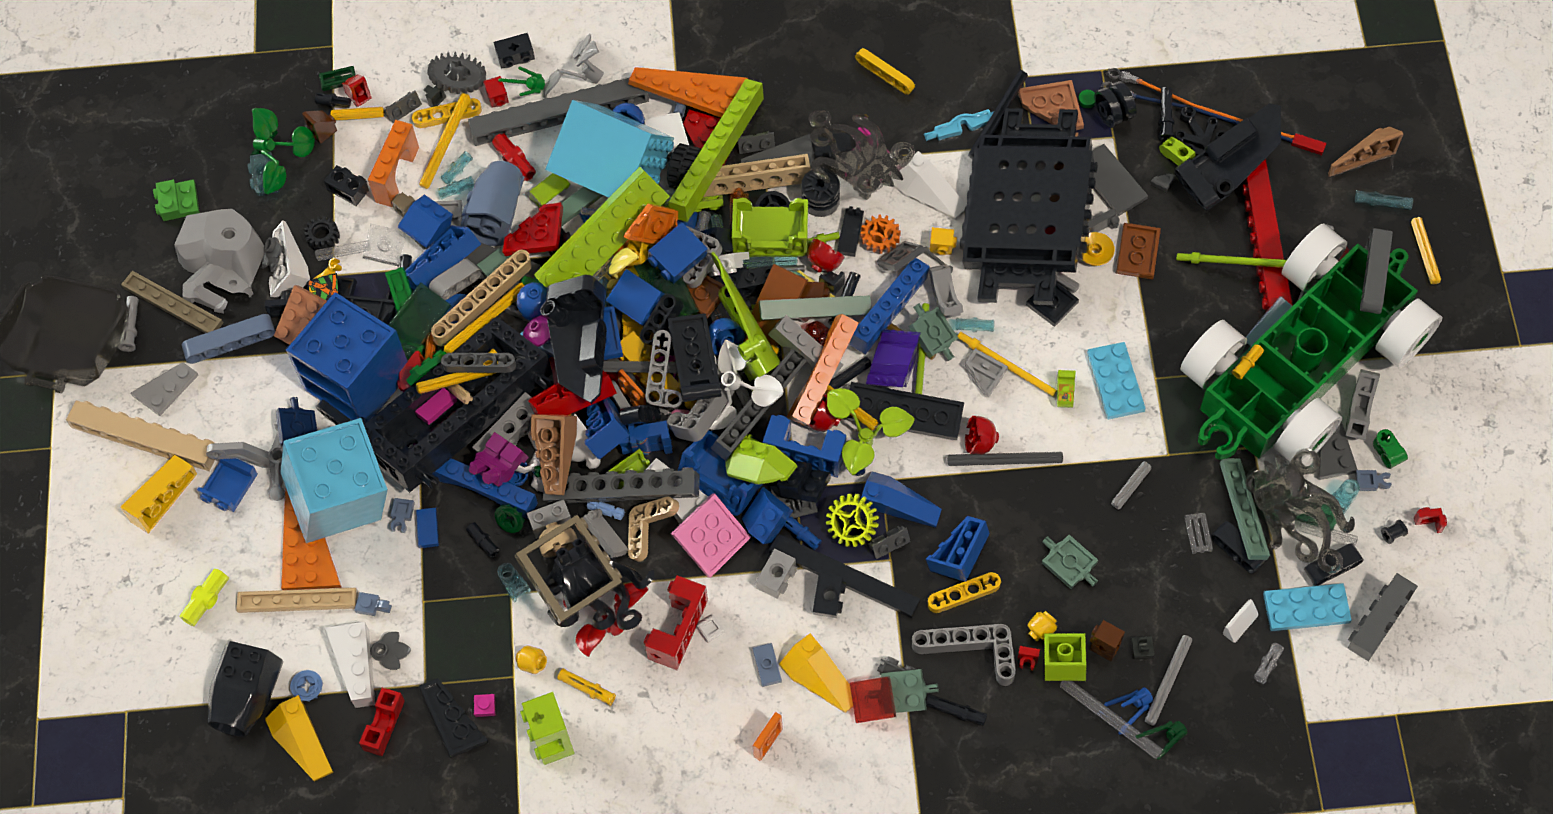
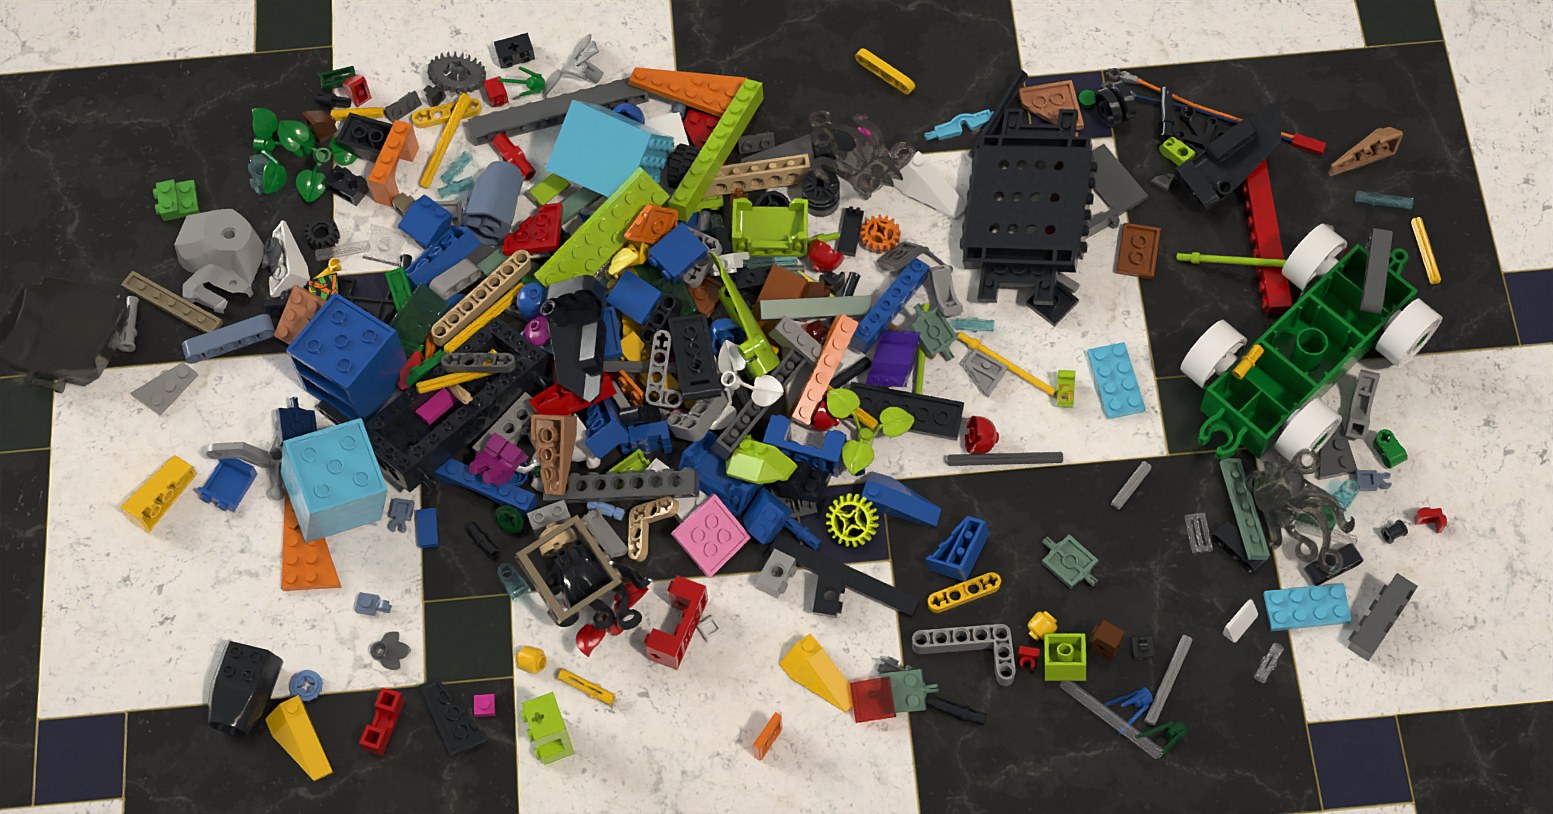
tan brick [66,400,215,471] -> none
neon yellow piece [179,568,229,626] -> none
tan tile [236,588,357,613] -> none
white wedge [325,622,375,708] -> none
sand blue plate [753,643,782,687] -> none
dark grey hinge [868,526,910,559] -> none
yellow brick [930,227,957,255] -> none
yellow dish [1083,232,1115,266] -> none
sand blue tile [1245,297,1292,347] -> none
none -> green plant [278,120,359,202]
none -> black slope [336,113,393,163]

